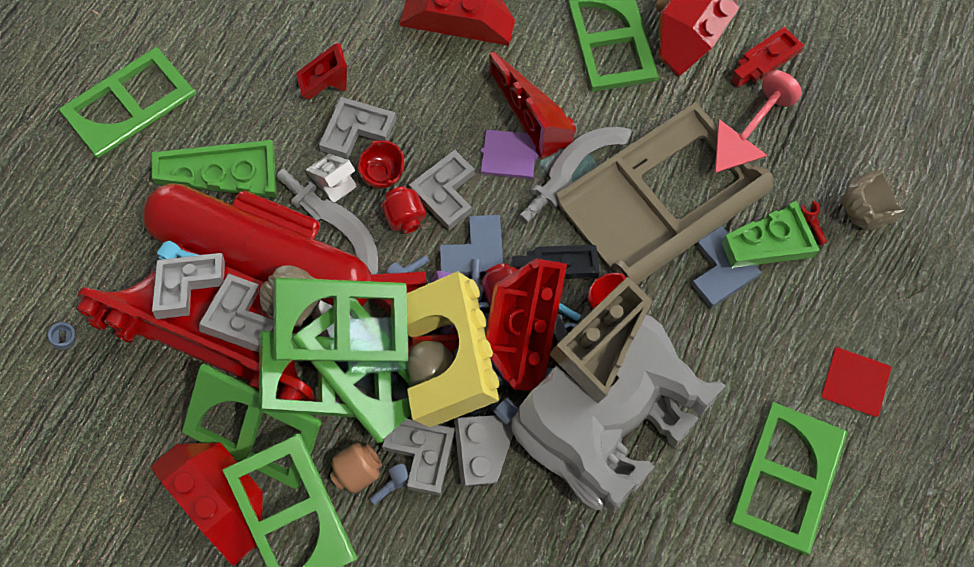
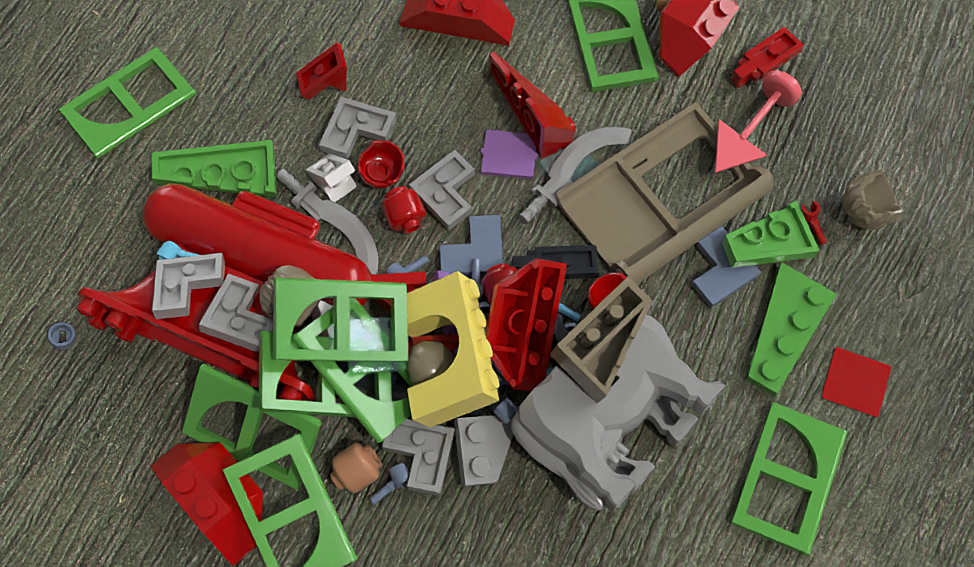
none -> bright green wing [746,262,837,397]

